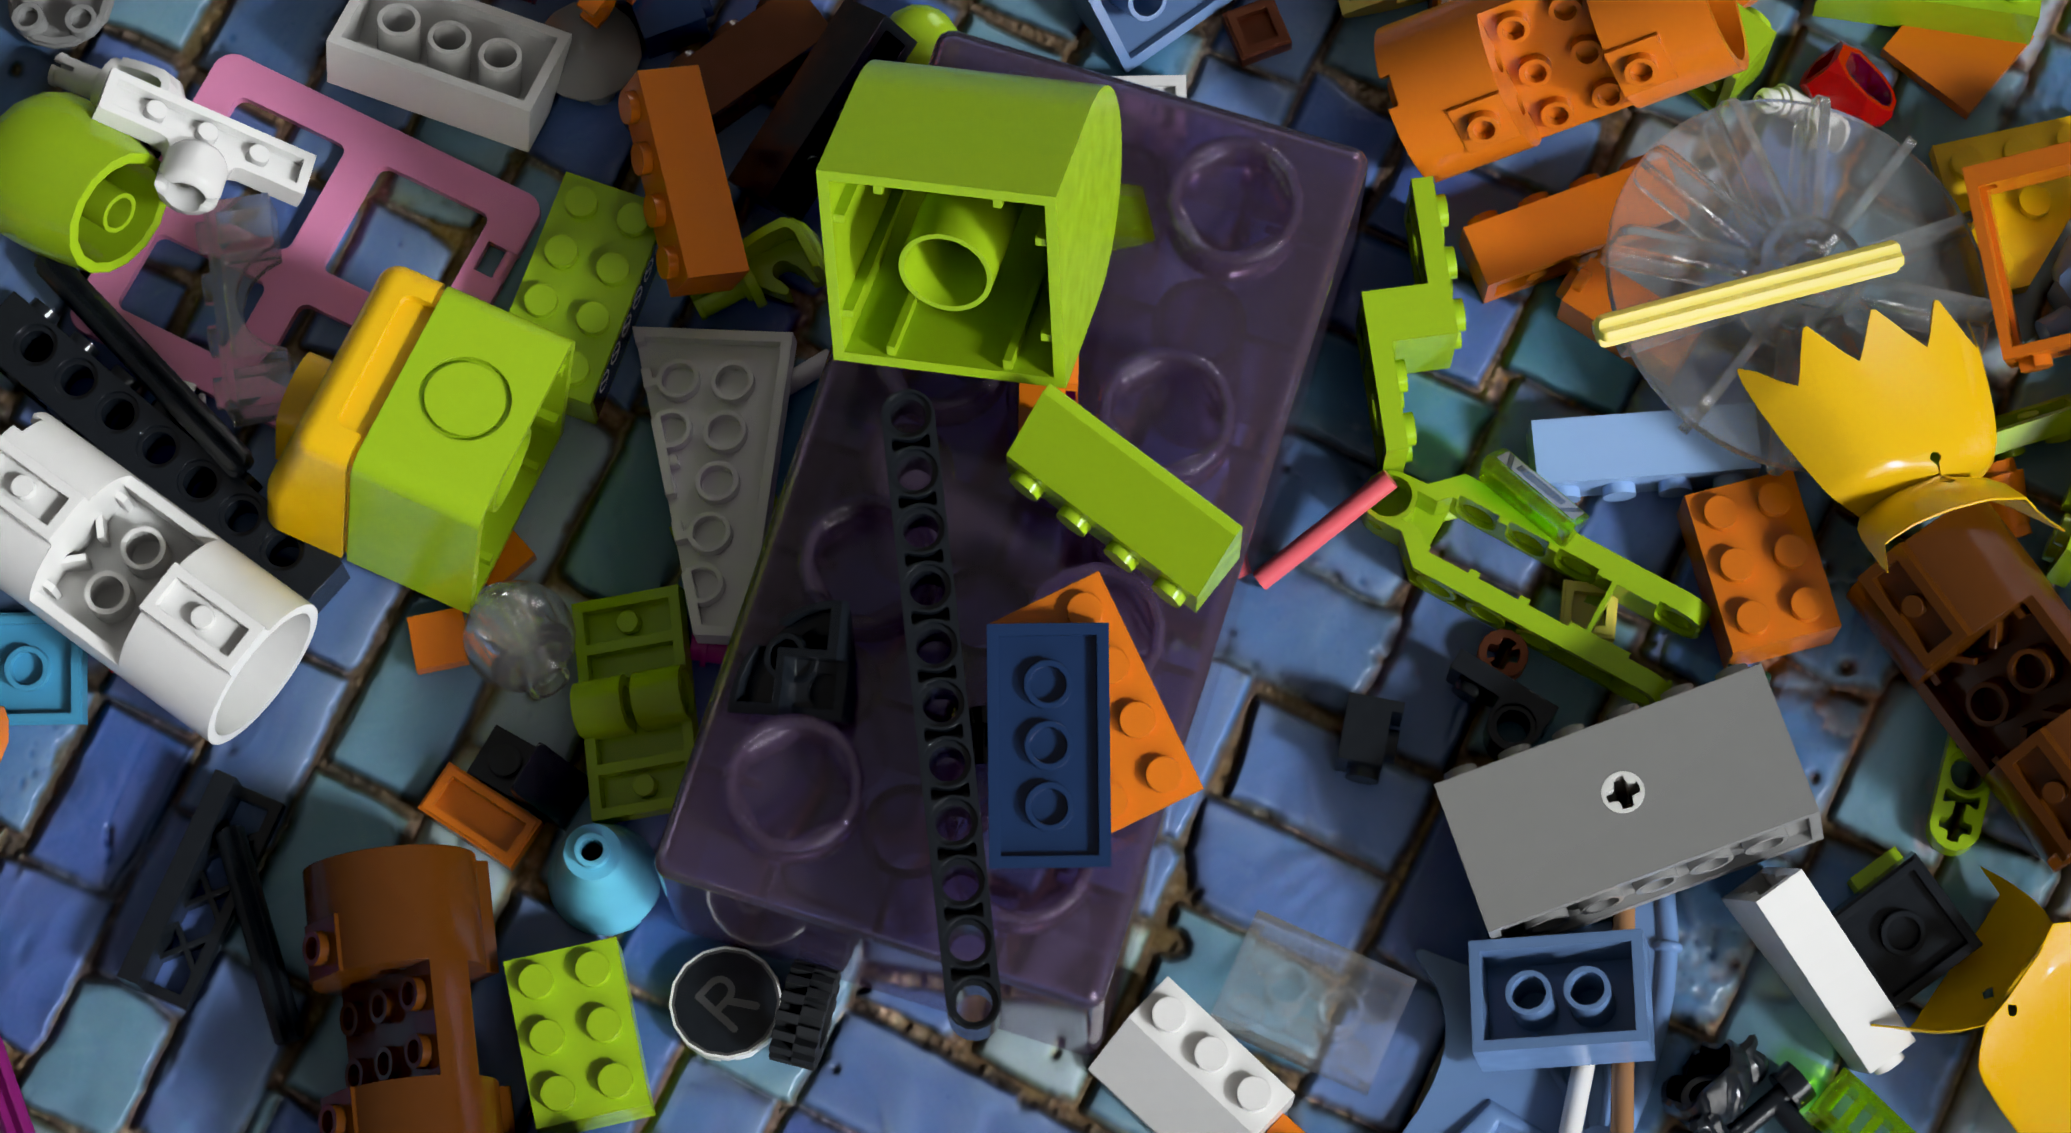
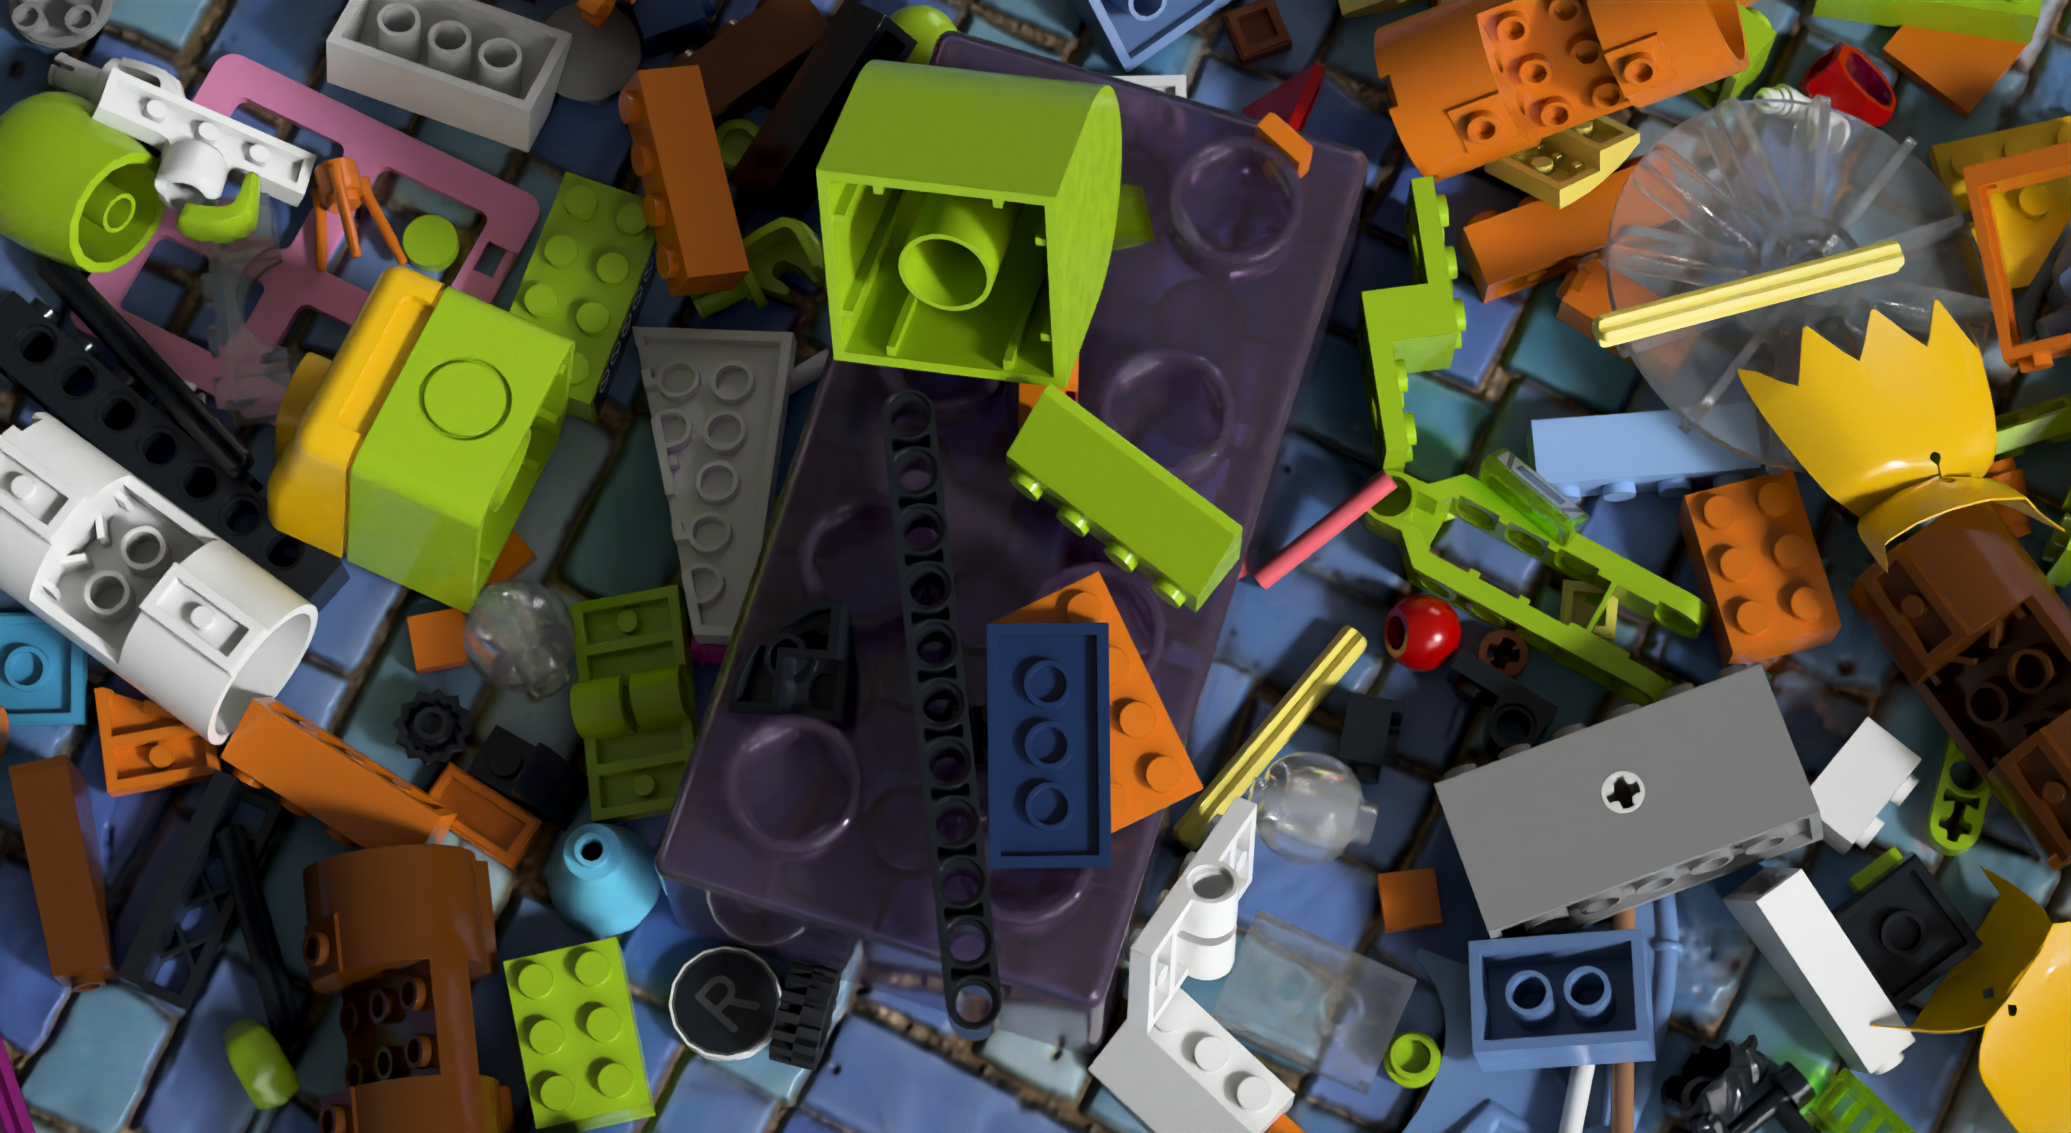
none -> reddish brown slope [8,754,120,992]
none -> orange wing [94,687,223,798]
none -> lime hair [176,171,261,244]
none -> orange brick [220,697,458,849]
none -> lime hair [223,1017,300,1110]
none -> orange plant [310,157,407,273]
none -> black piece [393,688,473,766]
none -> lime tile [403,214,460,273]
none -> lime tile [715,119,760,175]
none -> white plate [1123,796,1257,1034]
none -> light yellow axle [1172,625,1368,850]
none -> red slope [1242,63,1325,180]
none -> clear brick [1248,751,1378,865]
none -> orange tile [1253,112,1313,184]
none -> orange tile [1377,867,1443,933]
none -> red piece [1383,593,1462,672]
none -> lime plate [1383,1030,1441,1089]
none -> light yellow slope [1485,116,1640,209]
none -> white brick [1810,717,1922,857]

